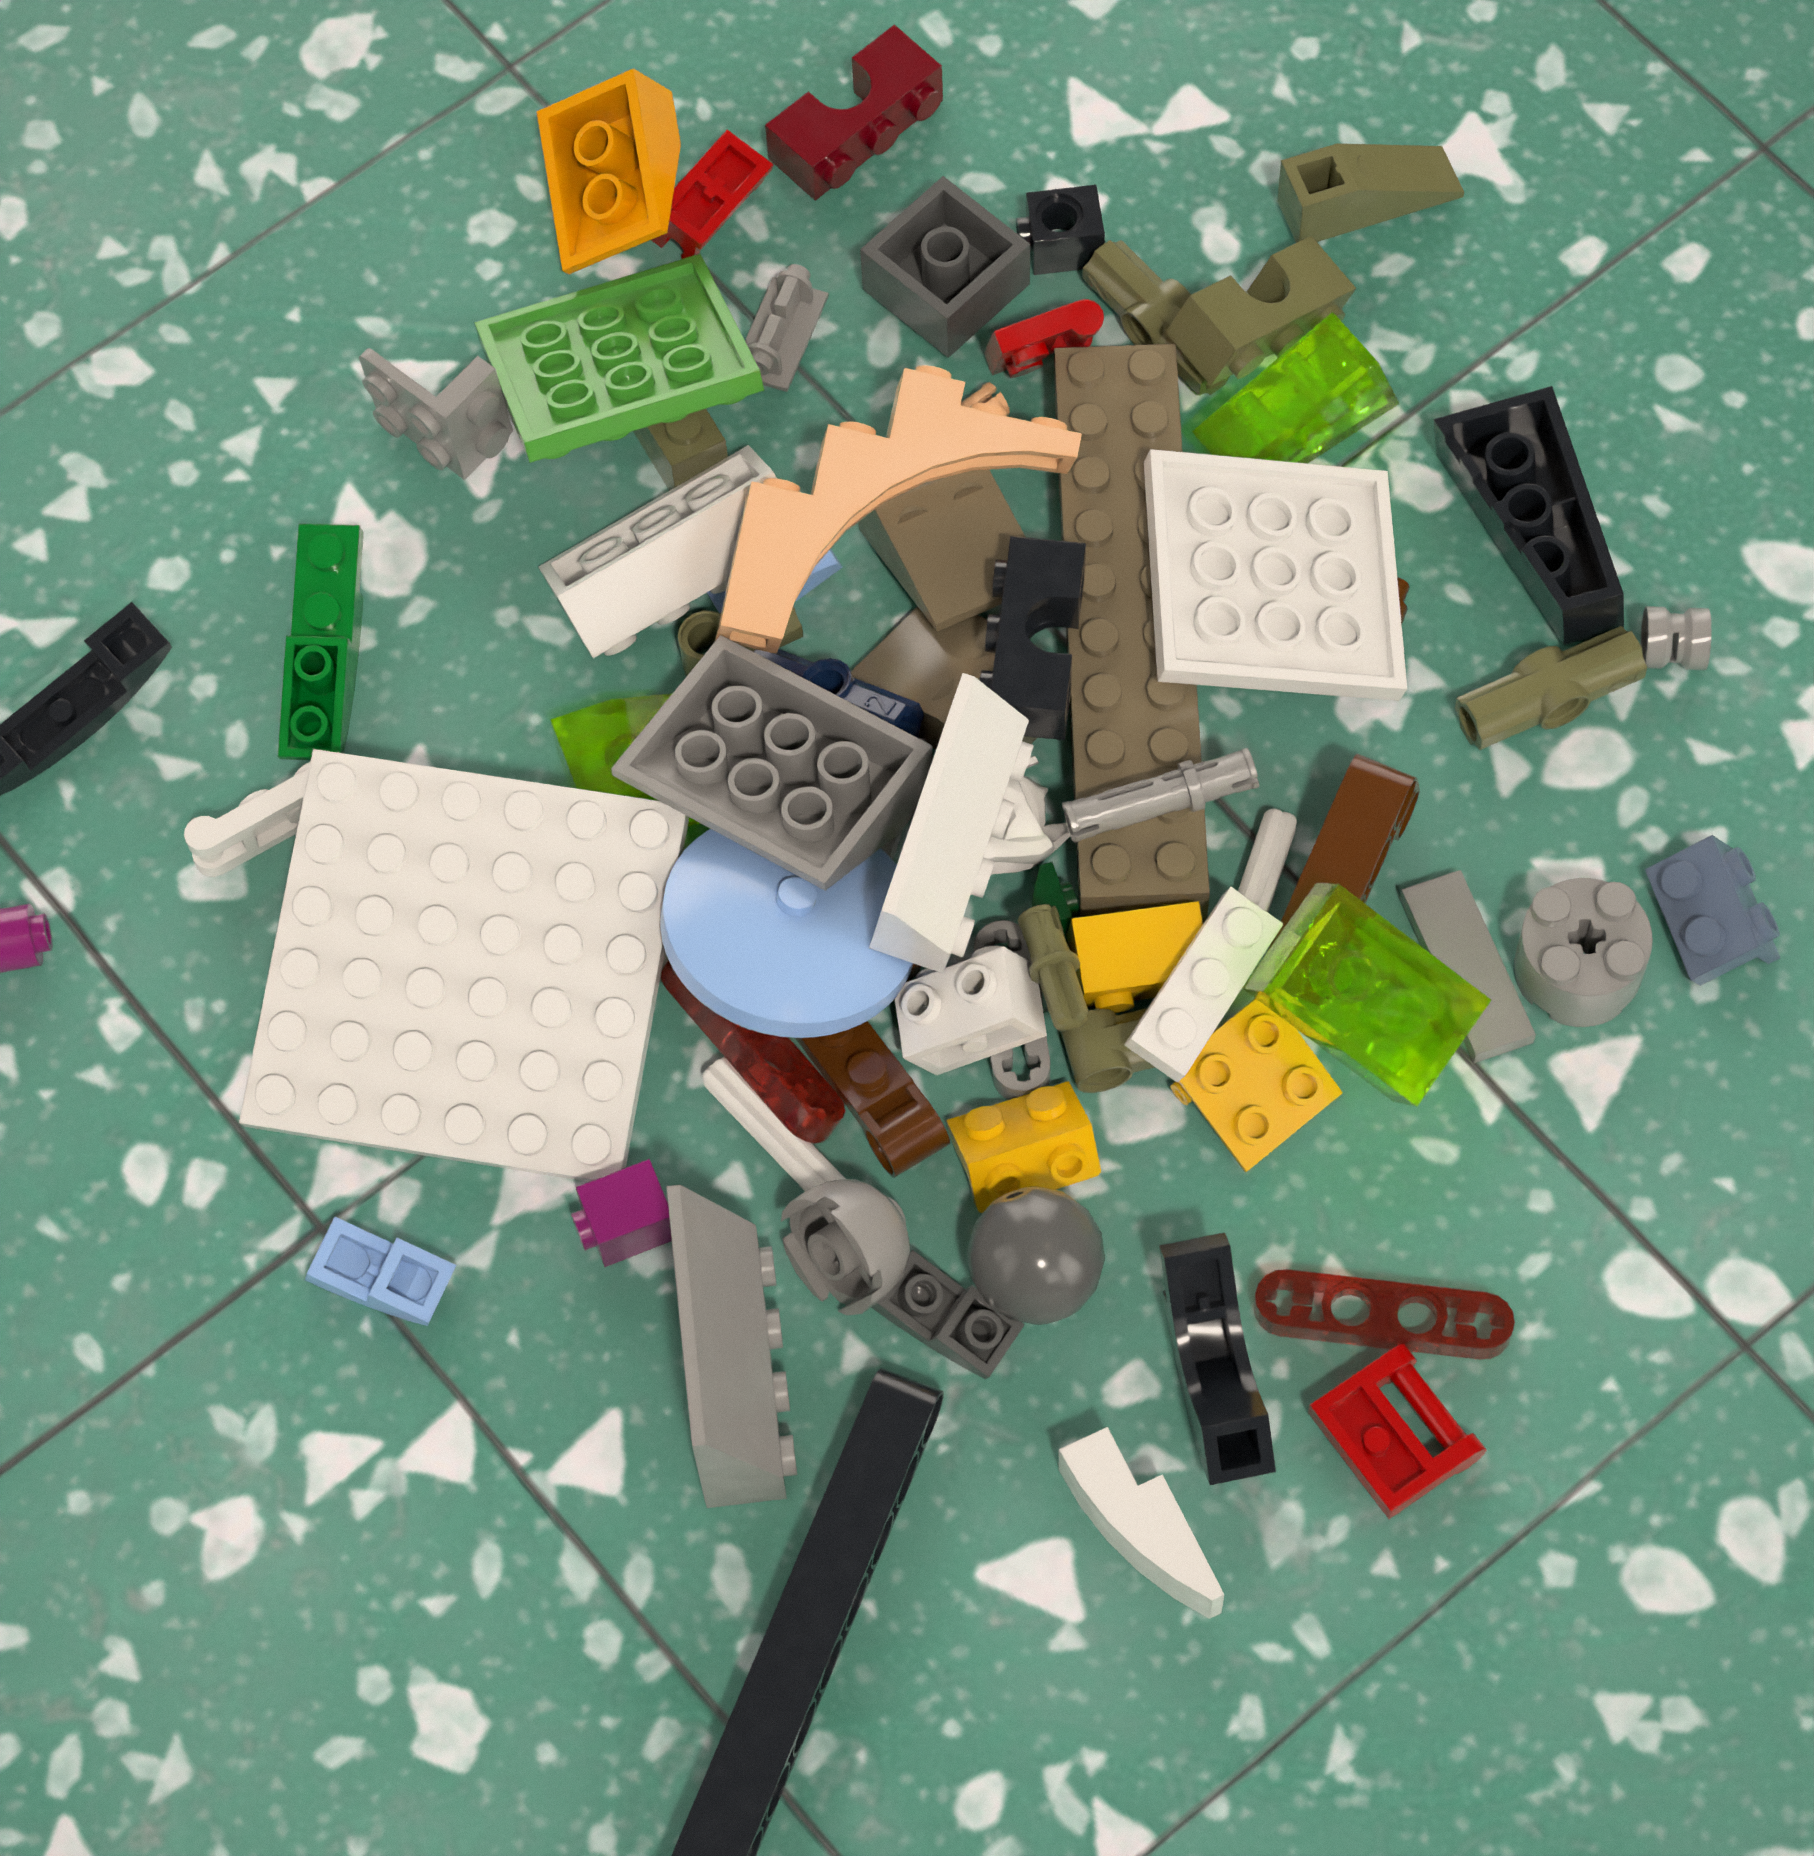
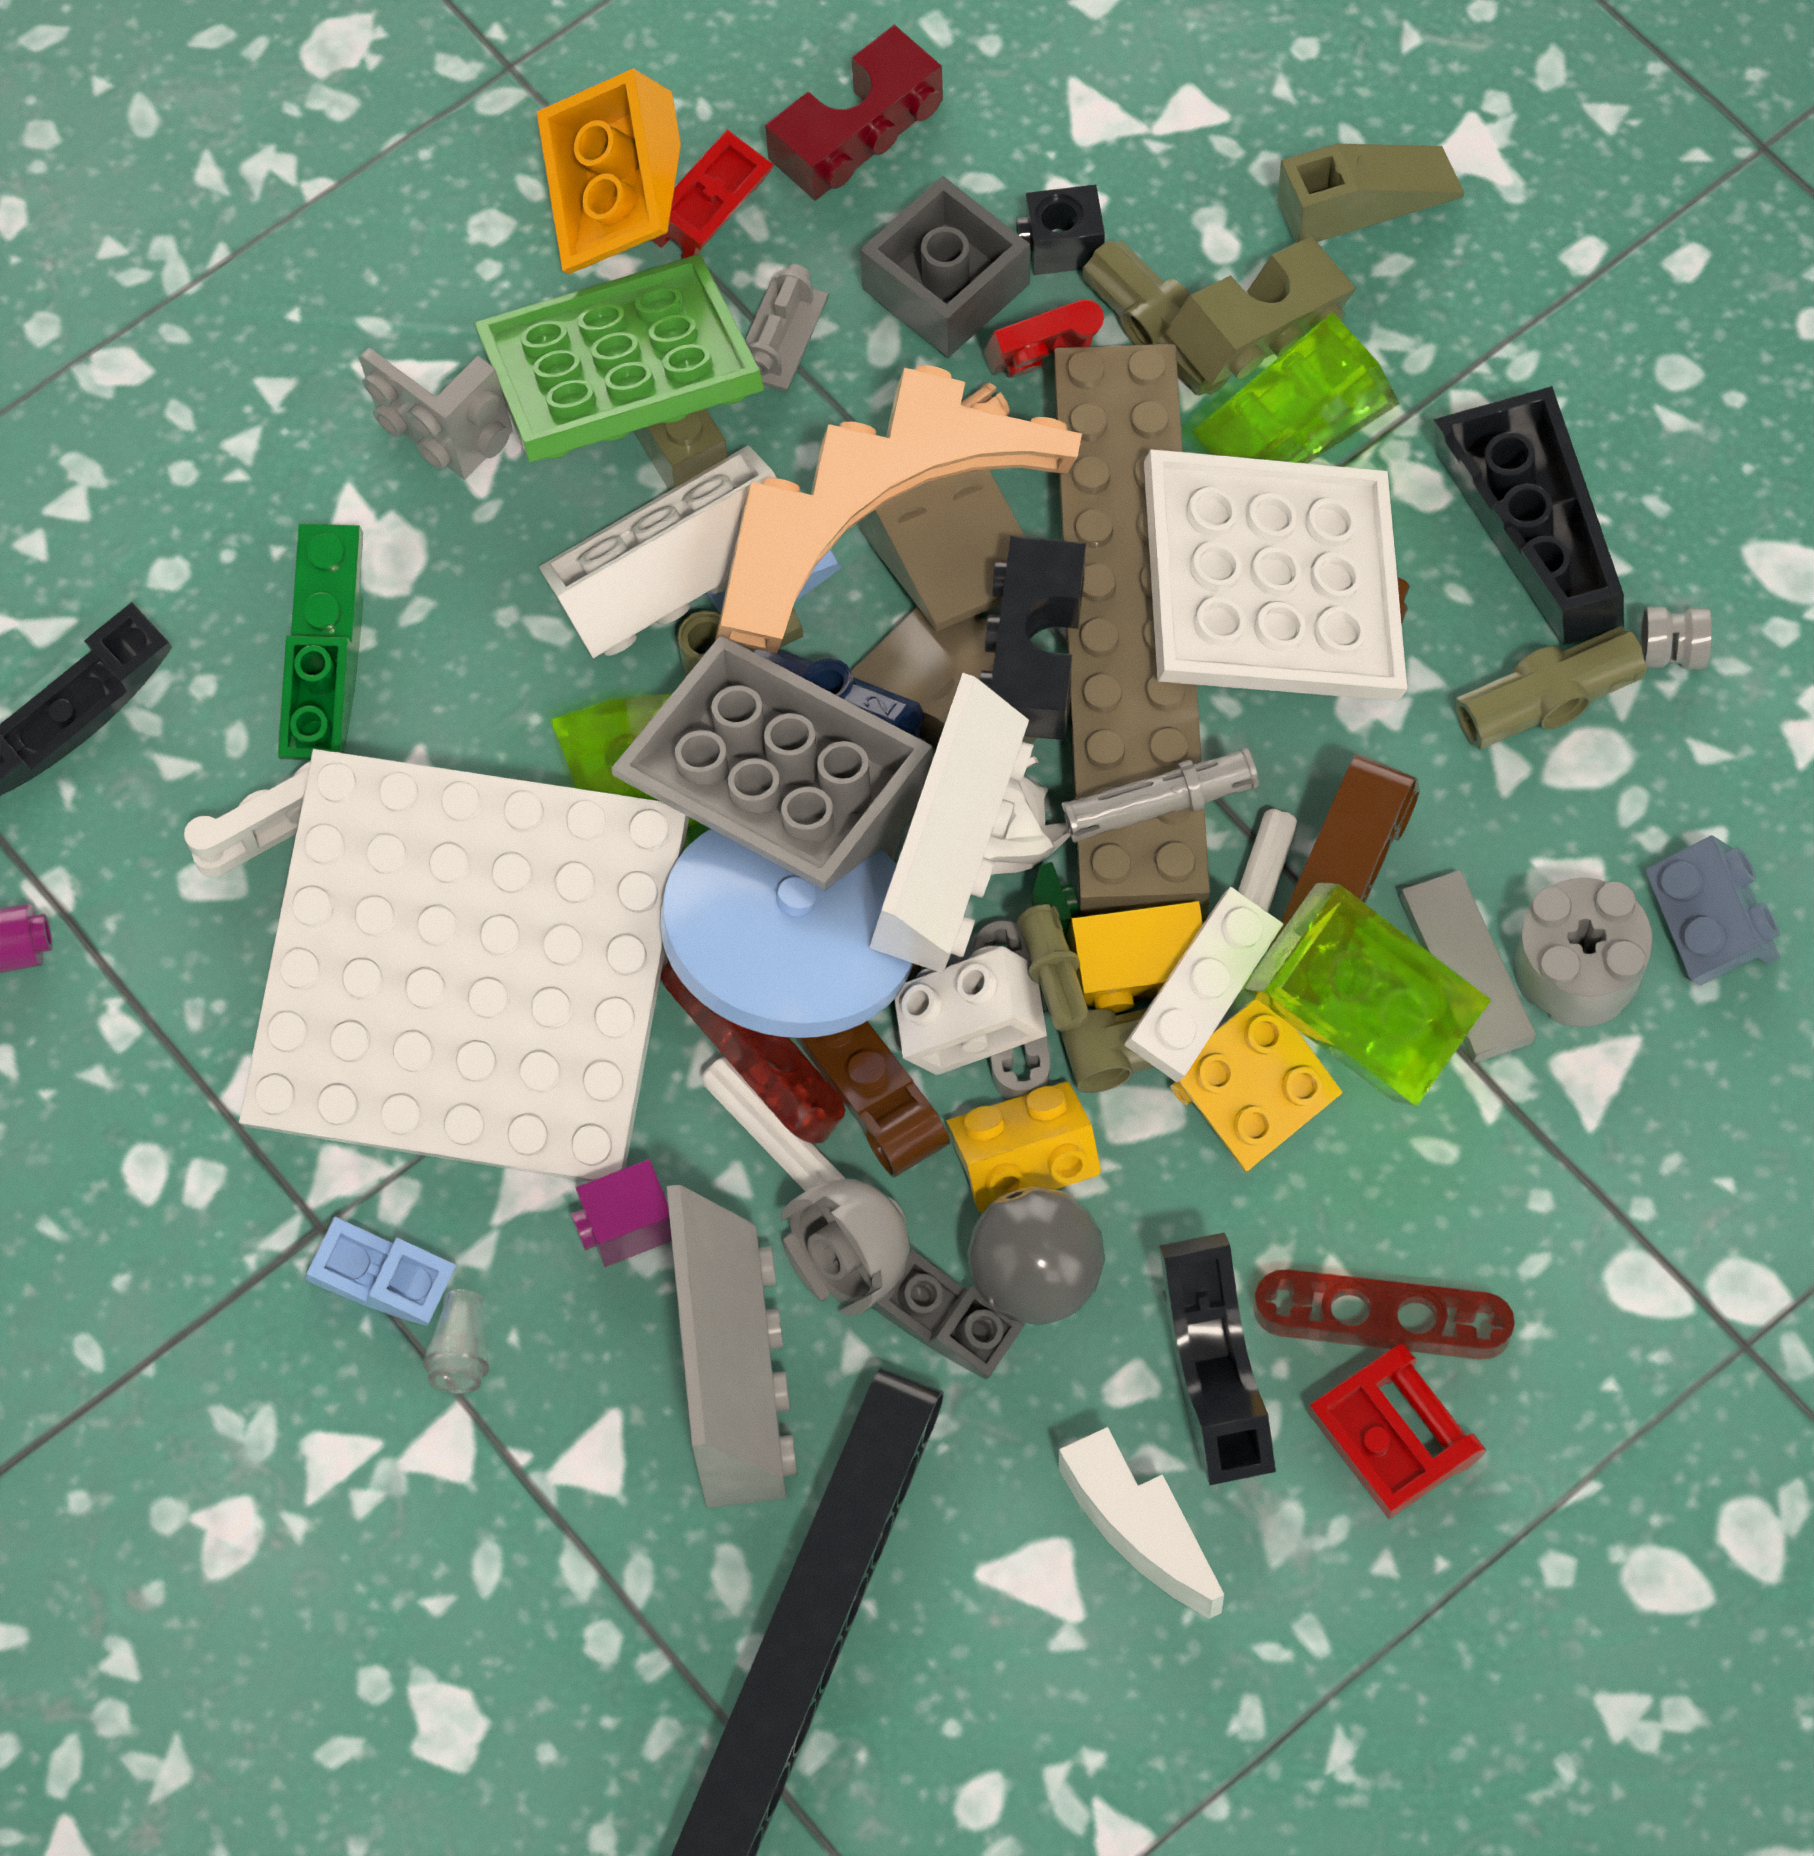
none -> clear cone [423,1289,489,1394]

